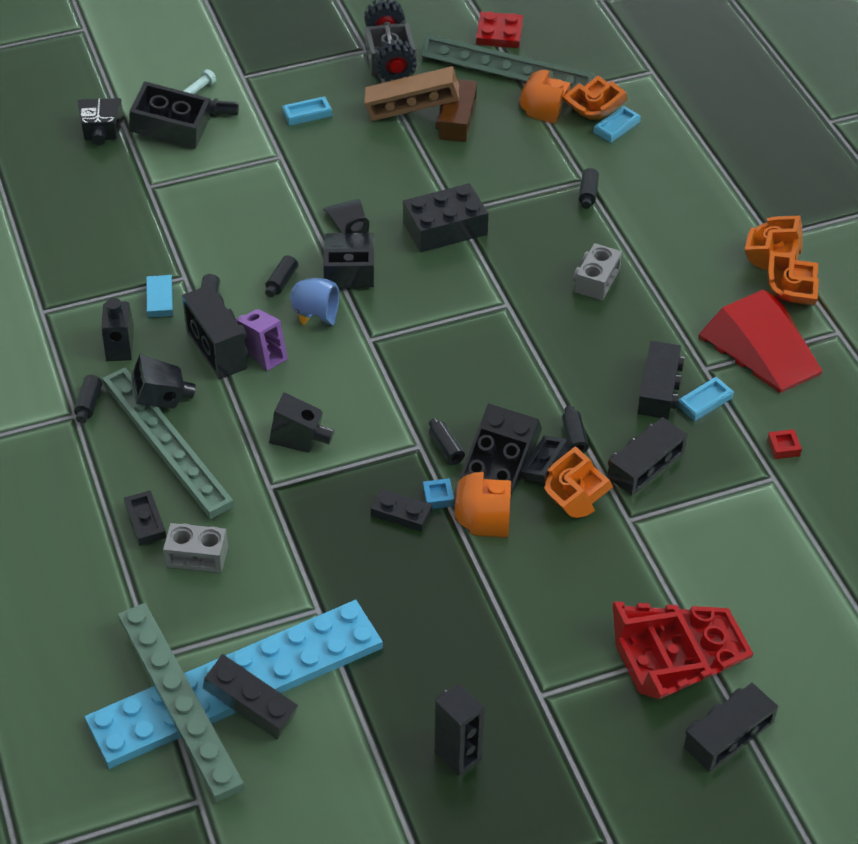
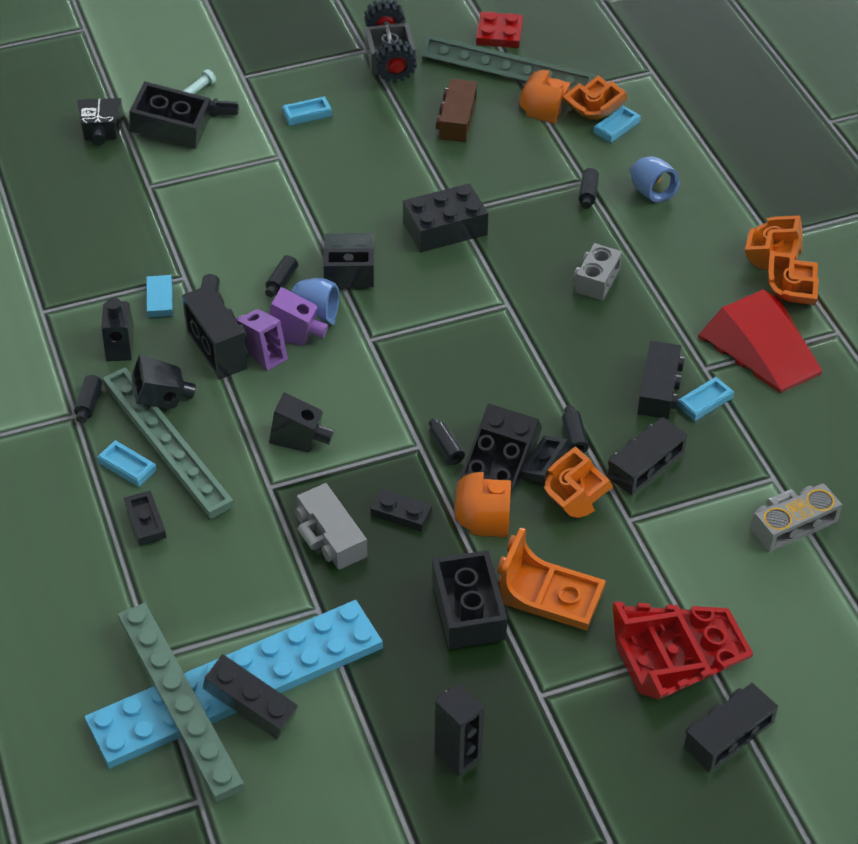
light grey brick [163,523,228,573] -> none
black piece [323,199,370,233] -> none
medium nougat brick [365,66,459,121] -> none
dark azure tile [423,478,454,509] -> none
red tile [767,429,802,459] -> none
none -> medium azure tile [97,440,157,487]
none -> medium lavender torso [270,287,328,346]
none -> light grey piece [295,483,367,569]
none -> black brick [432,550,508,649]
none -> orange bracket [497,527,606,631]
none -> medium blue piece [629,156,680,202]
none -> light grey piece [750,483,843,552]

